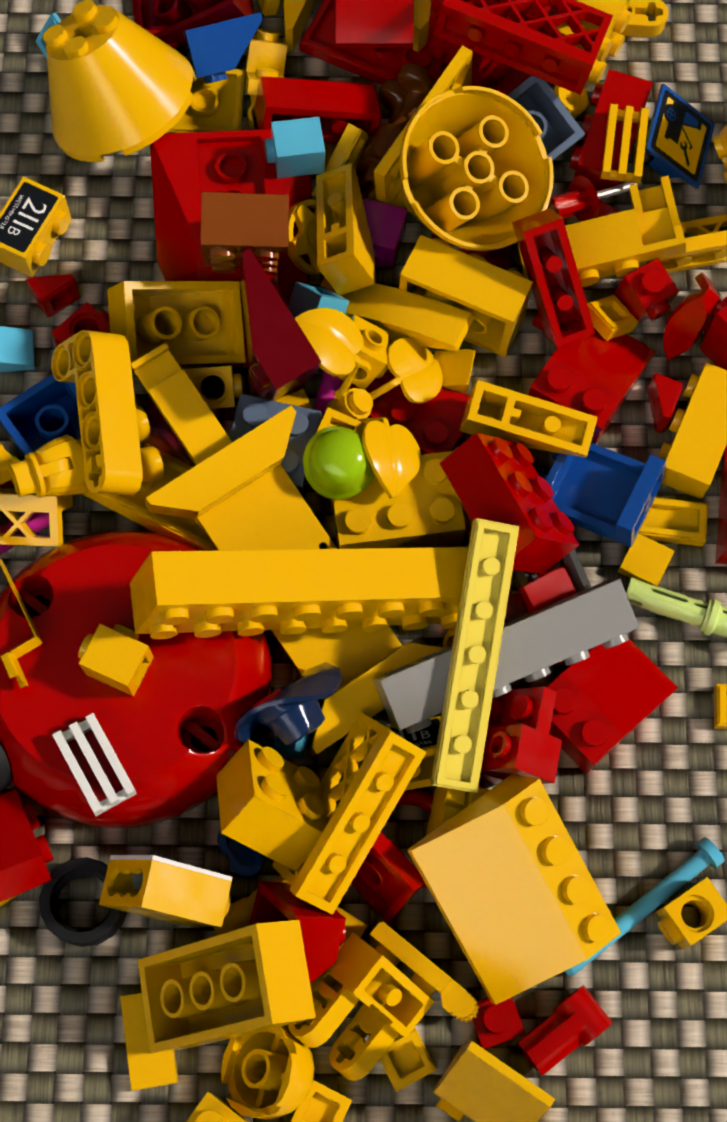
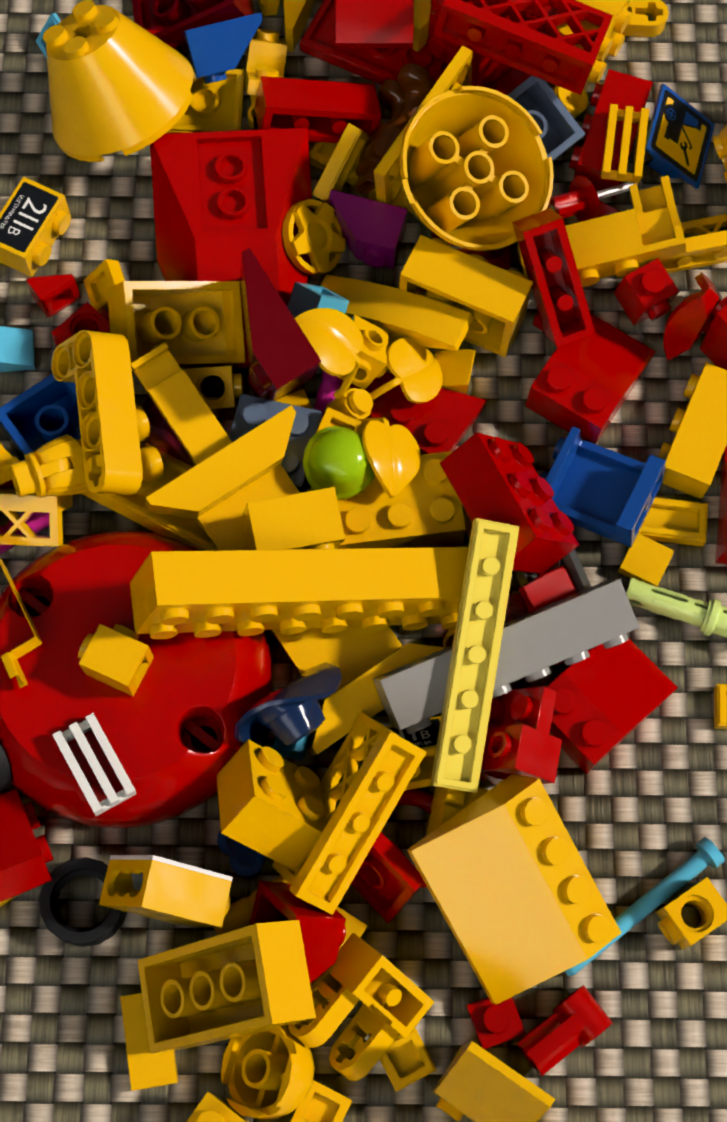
dark orange brick [201,192,289,275] -> none
medium azure brick [264,117,325,179] -> none
yellow slope [316,163,376,296] -> none
yellow hinge [370,922,479,1023] -> none
yellow slope [459,380,598,458] -> none
yellow tile [587,295,638,341] -> none
red slope [647,373,683,433] -> none
none -> yellow plate [83,259,125,313]
none -> yellow brick [241,487,345,550]

